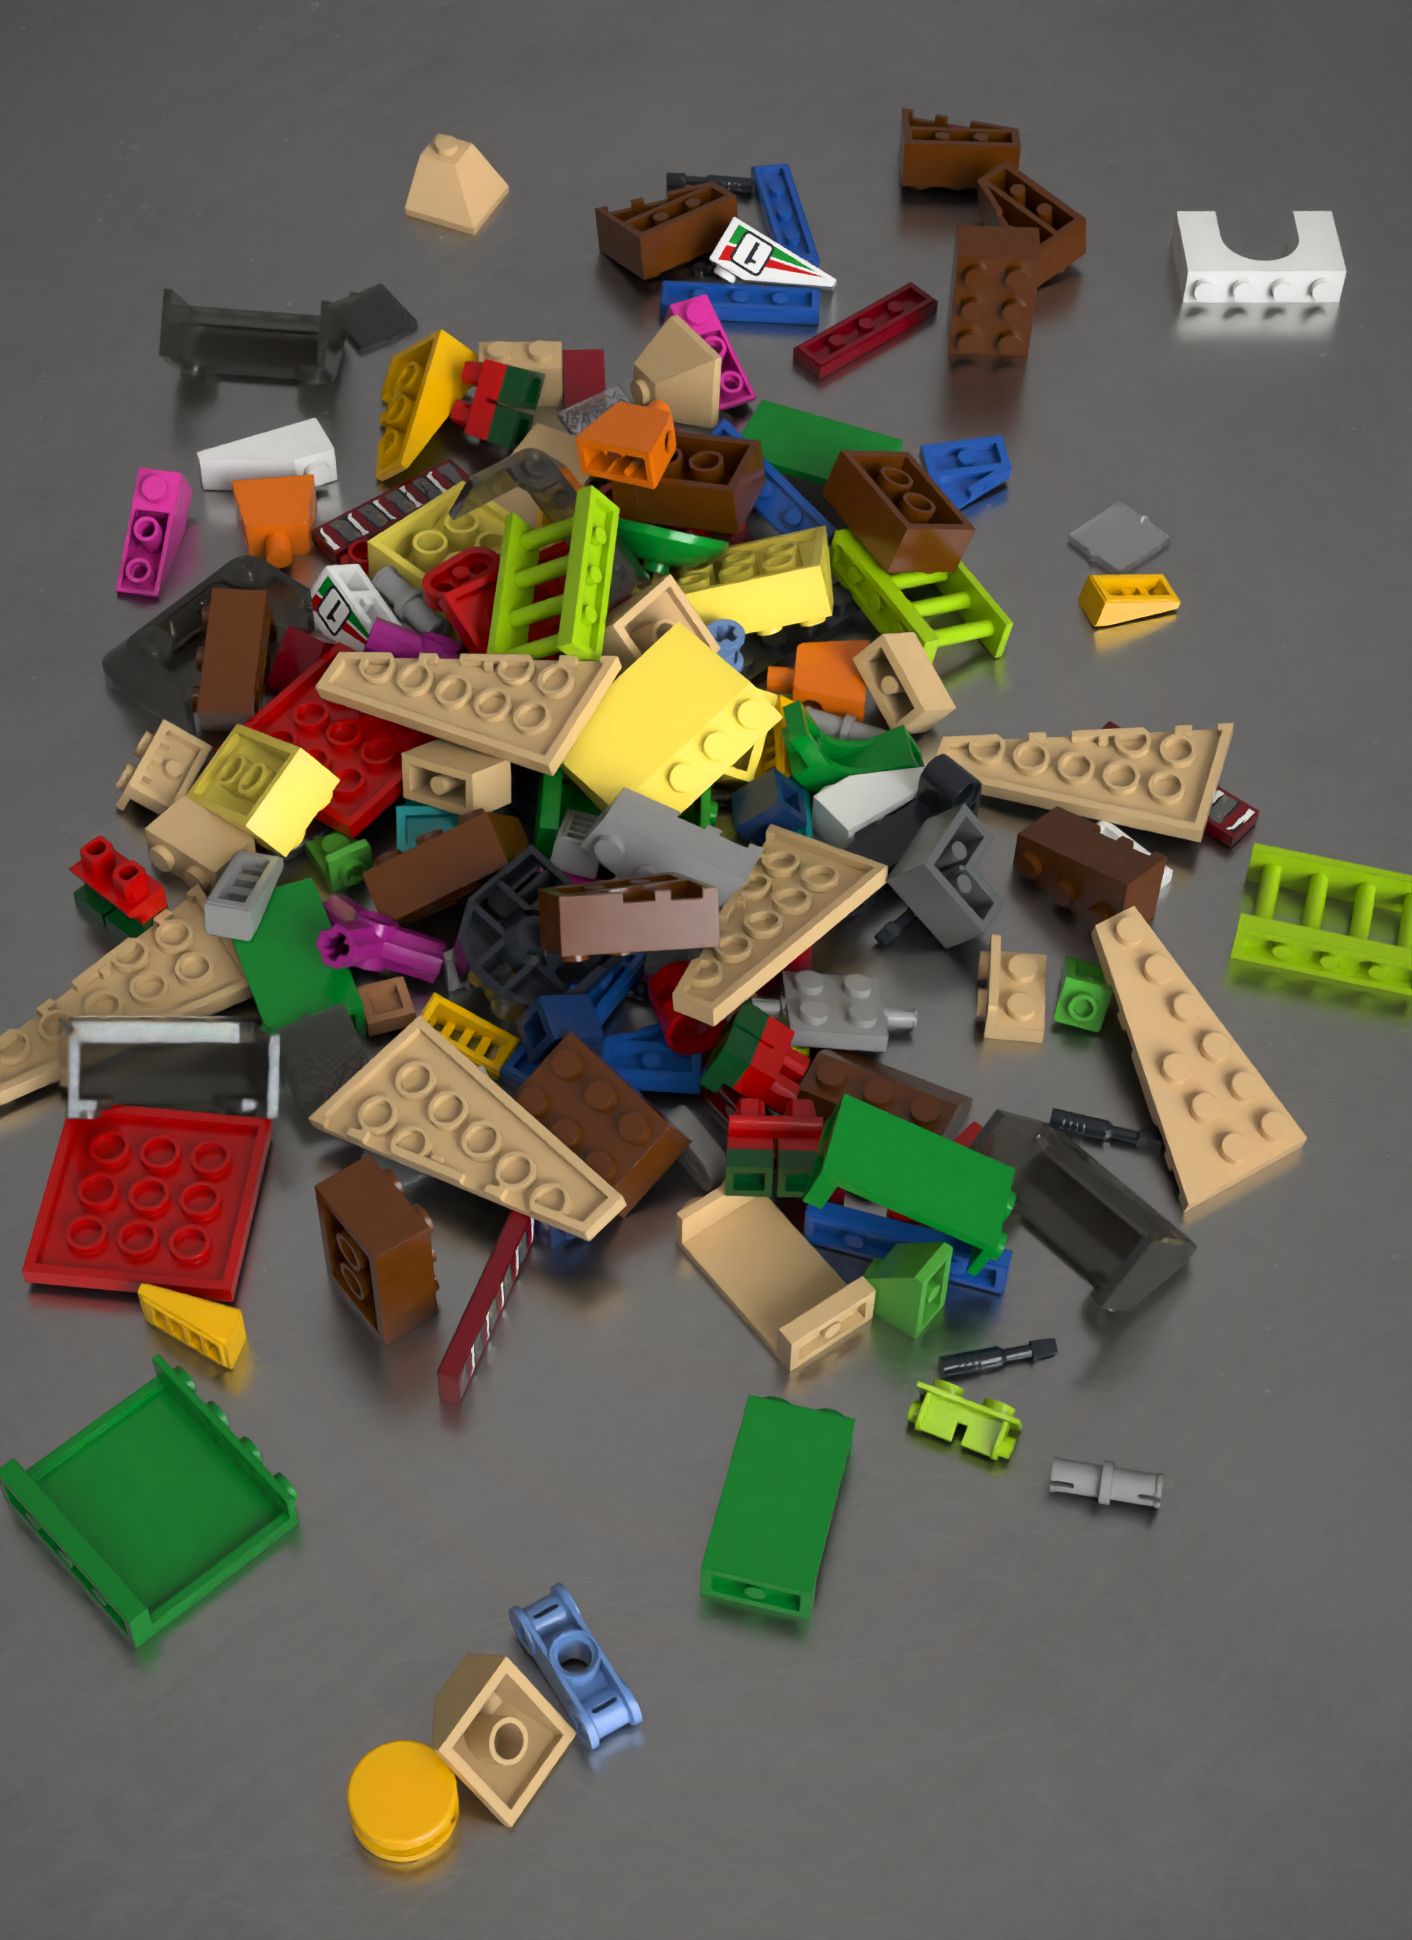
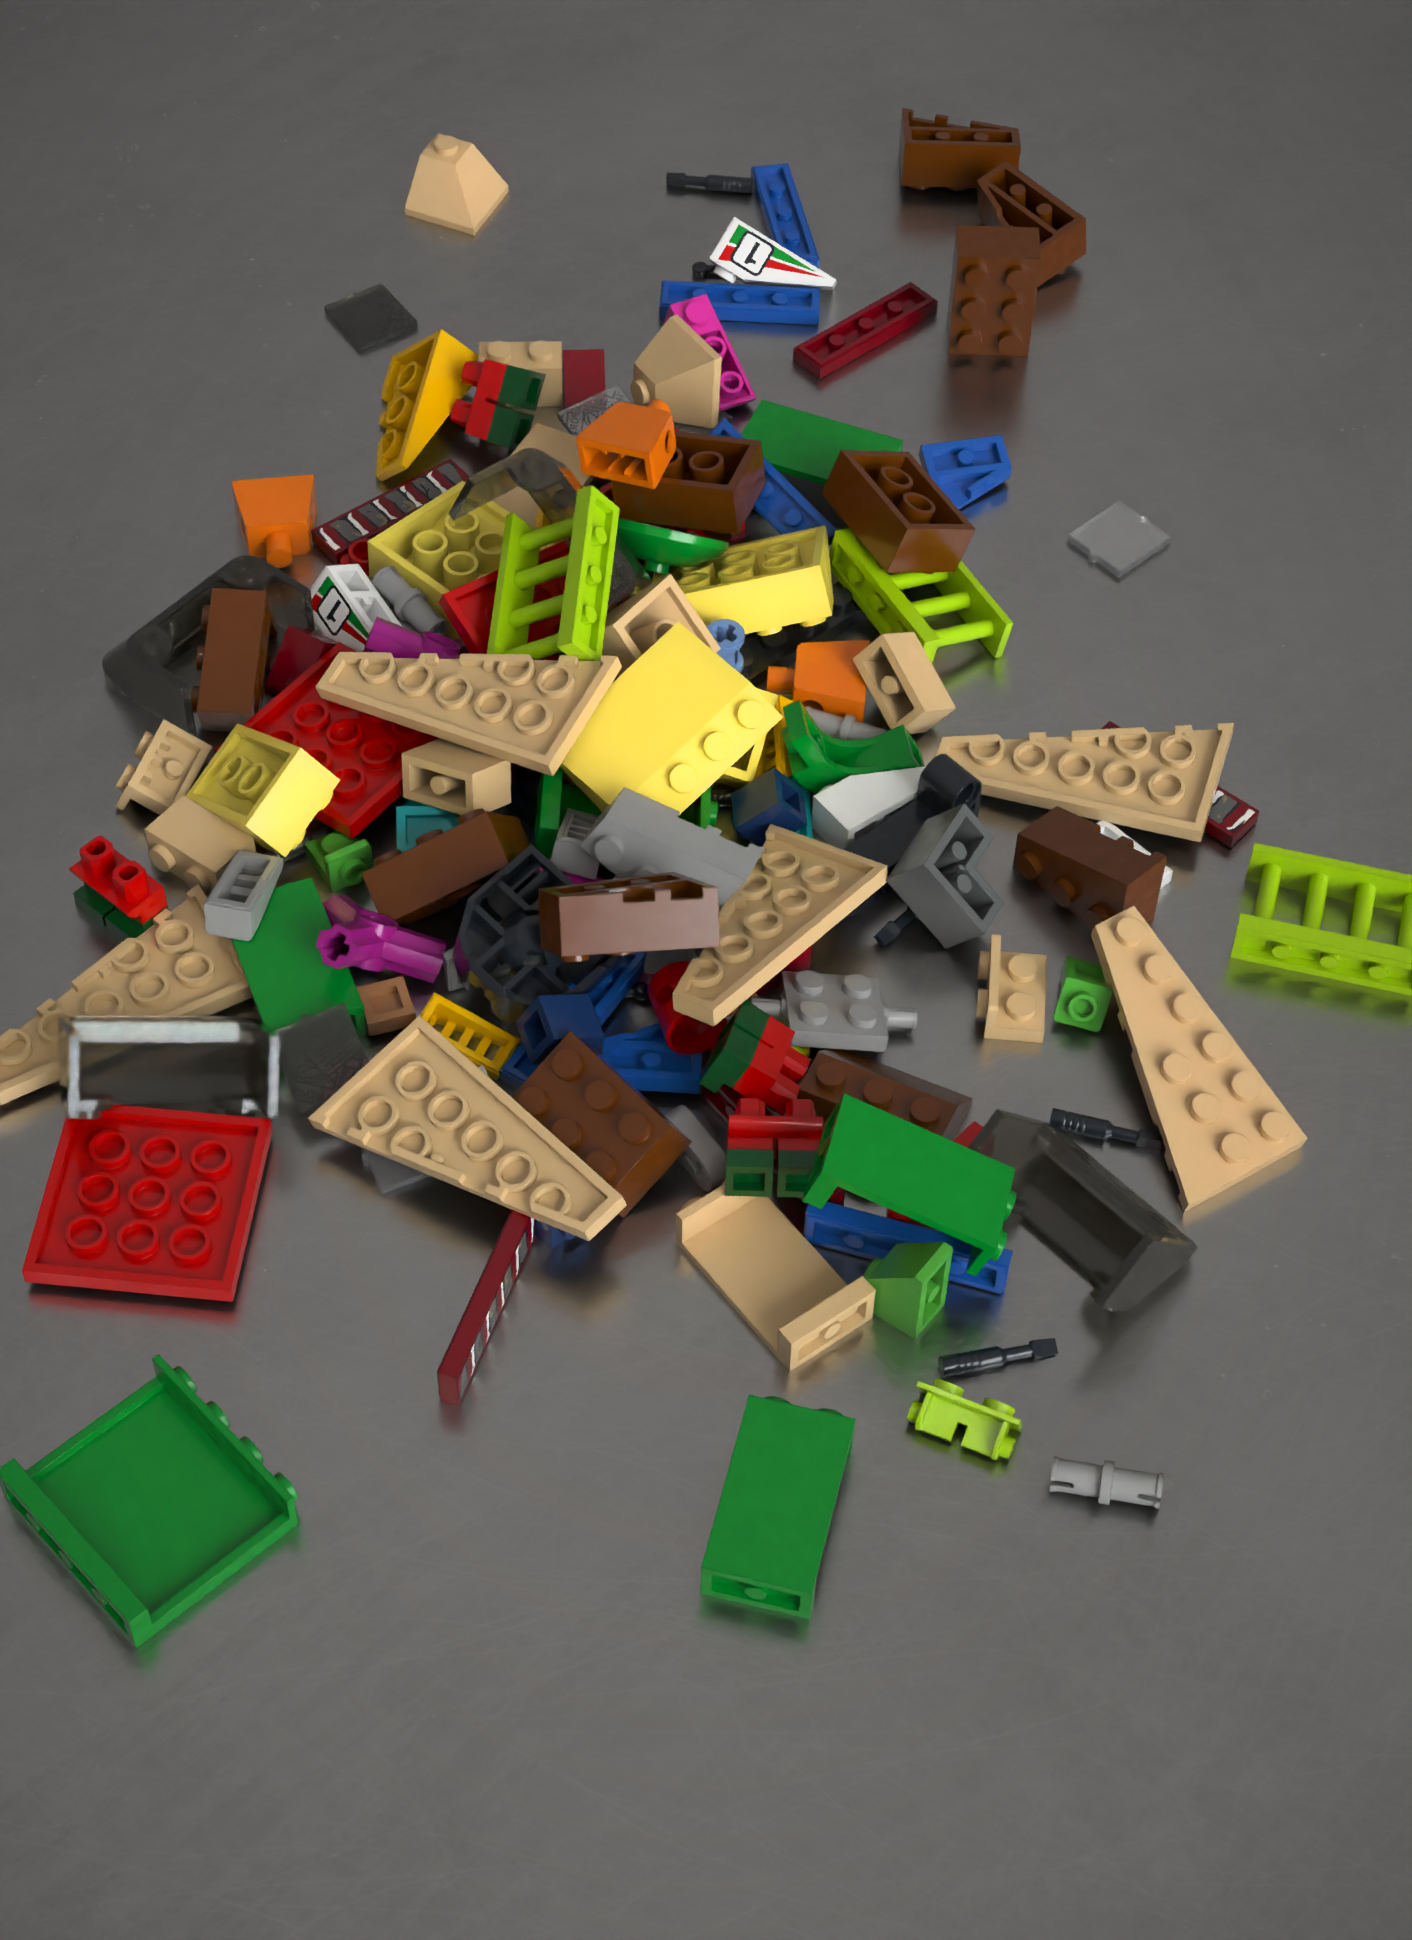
dark pink slope [115,468,193,598] -> none
yellow slope [137,1283,247,1369] -> none
clear smoke windscreen [159,289,347,388] -> none
white slope [196,417,337,491] -> none
reddish brown brick [315,1154,440,1346] -> none
yellow head [346,1740,459,1862] -> none
red plate [422,547,500,612] -> none
tan slope [432,1653,577,1827] -> none
medium blue piece [508,1582,642,1751] -> none
reddish brown wedge [595,181,738,280] -> none
yellow slope [1078,574,1180,627] -> none
white arch [1171,211,1346,303] -> none

